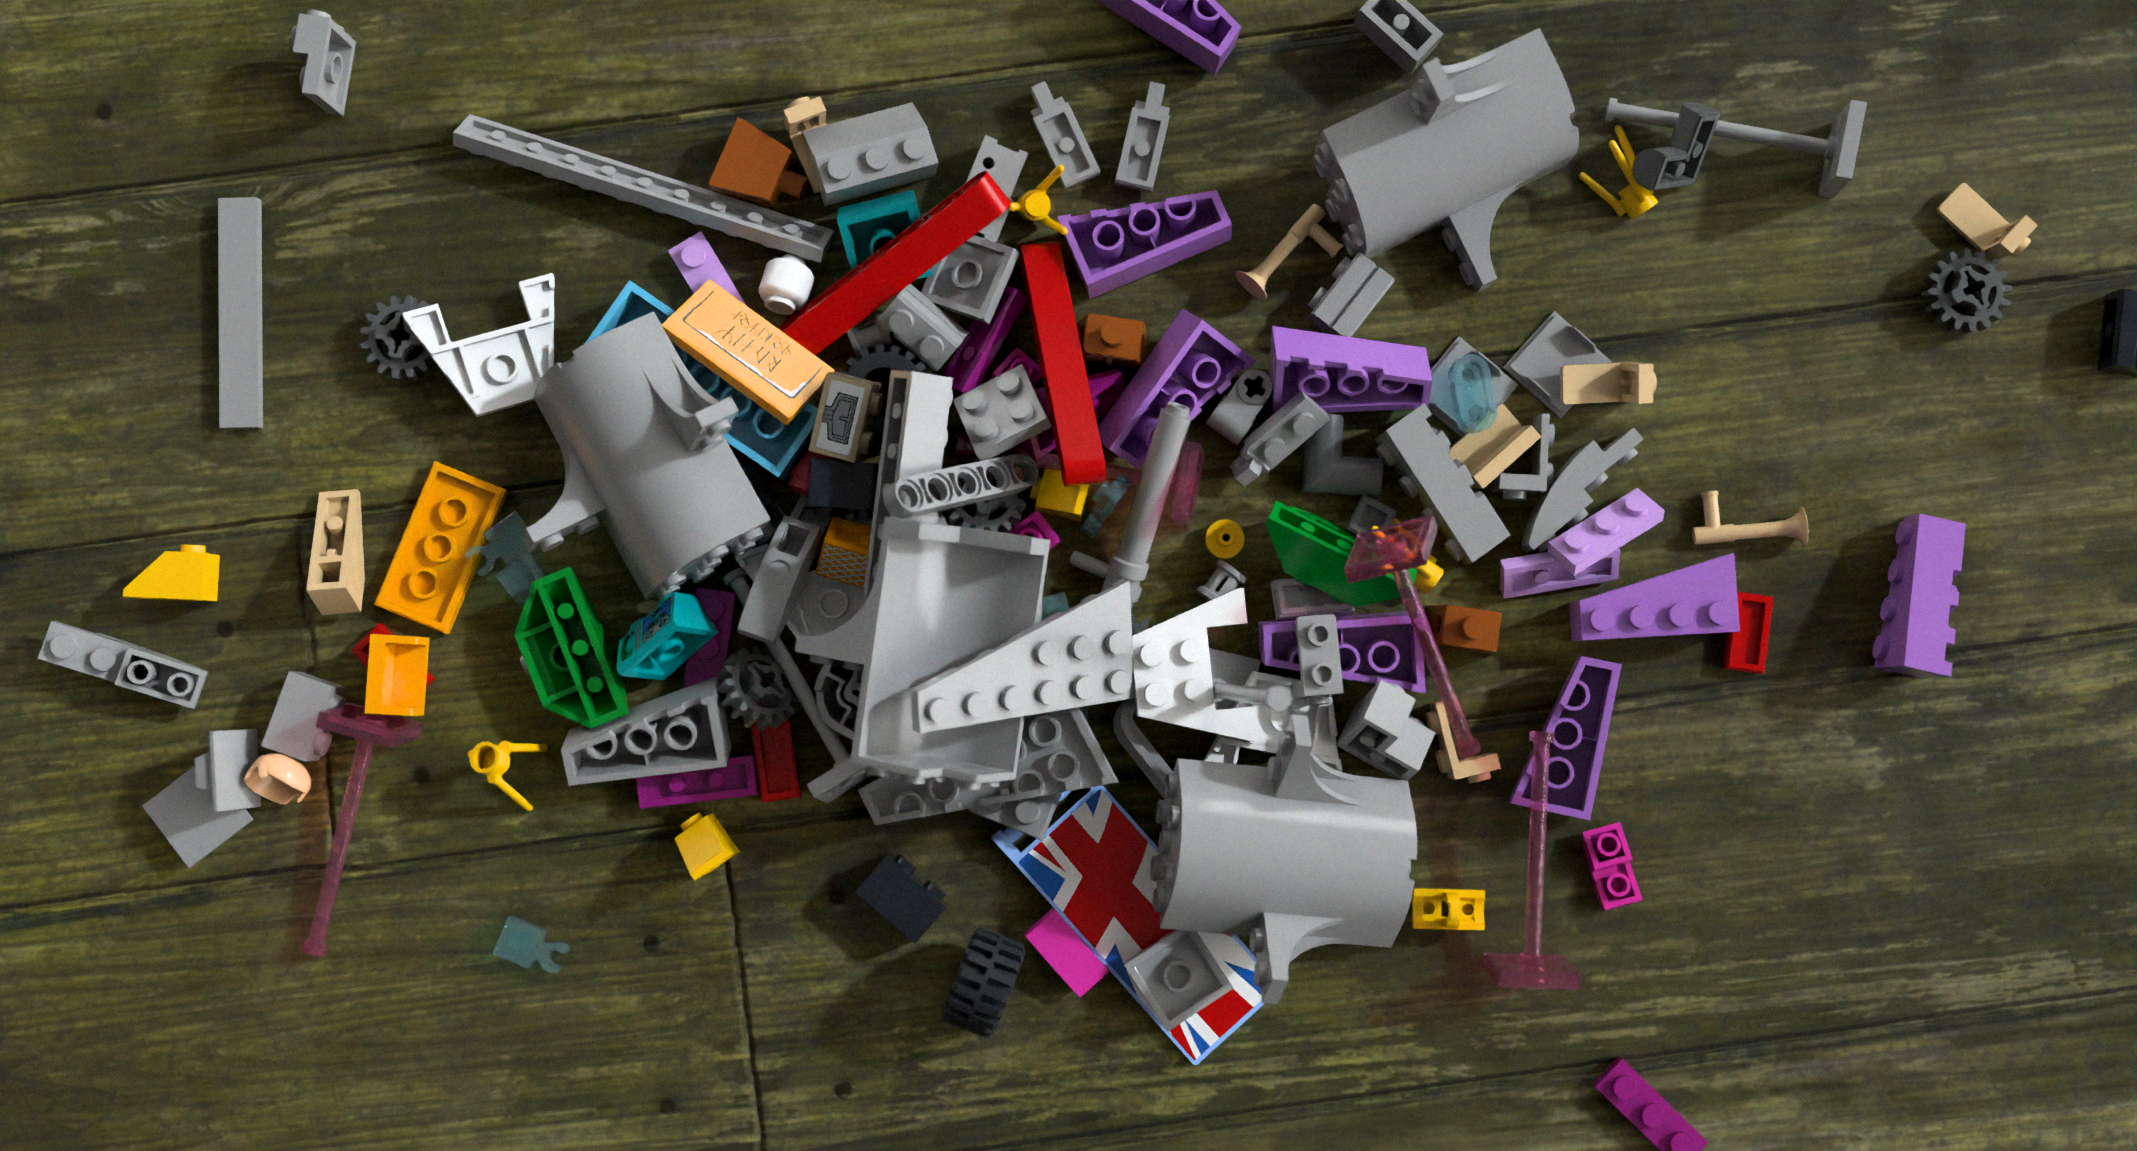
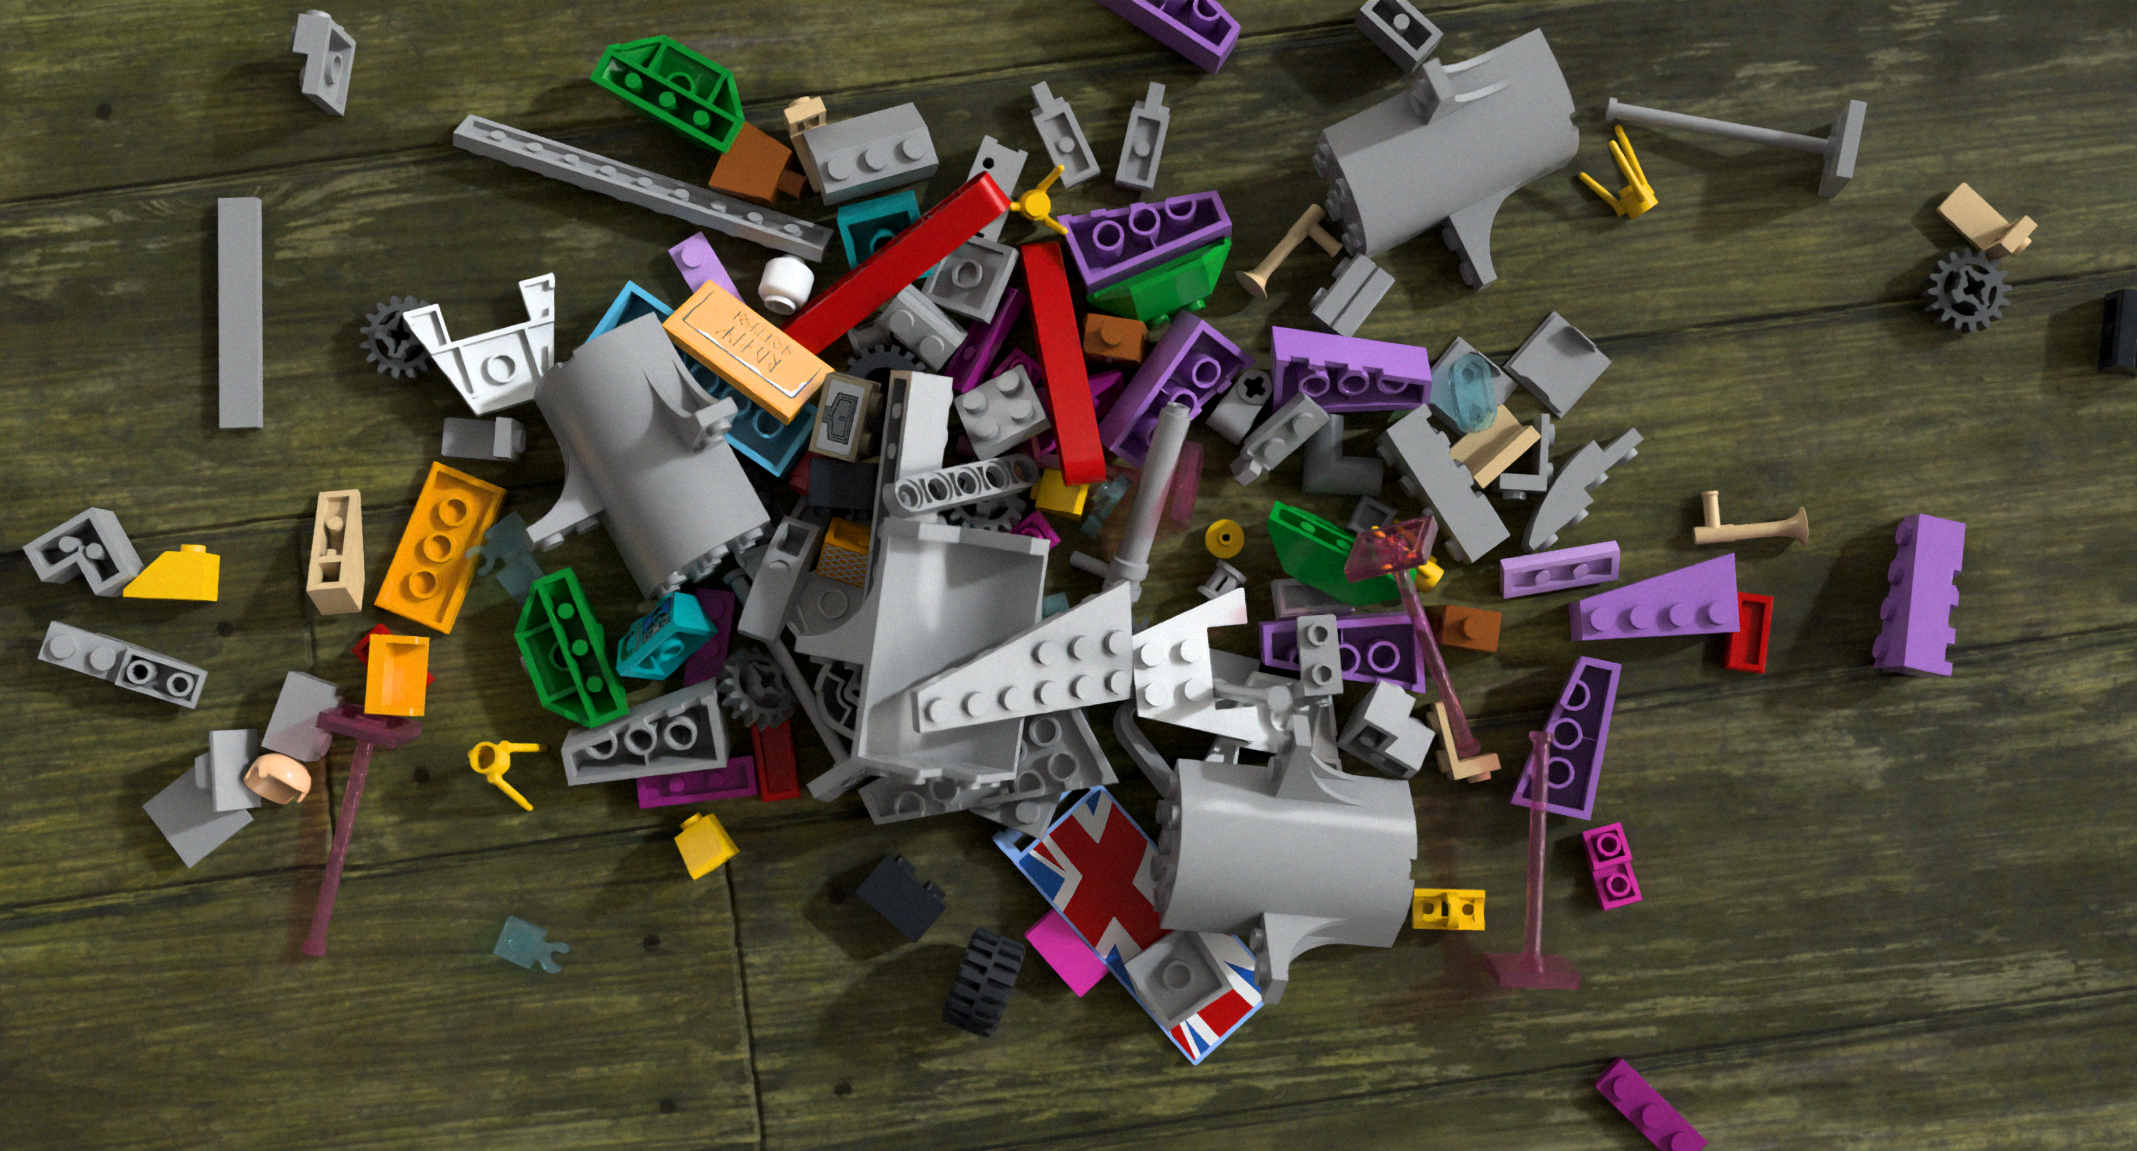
lavender plate [1547,488,1665,576] -> none
tan bracket [1560,362,1657,404] -> none
dark grey brick [1632,102,1720,191] -> none
none -> light grey brick [23,507,145,598]
none -> light grey bracket [441,417,526,463]
none -> green wedge [589,35,746,155]
none -> green wedge [1085,236,1232,332]

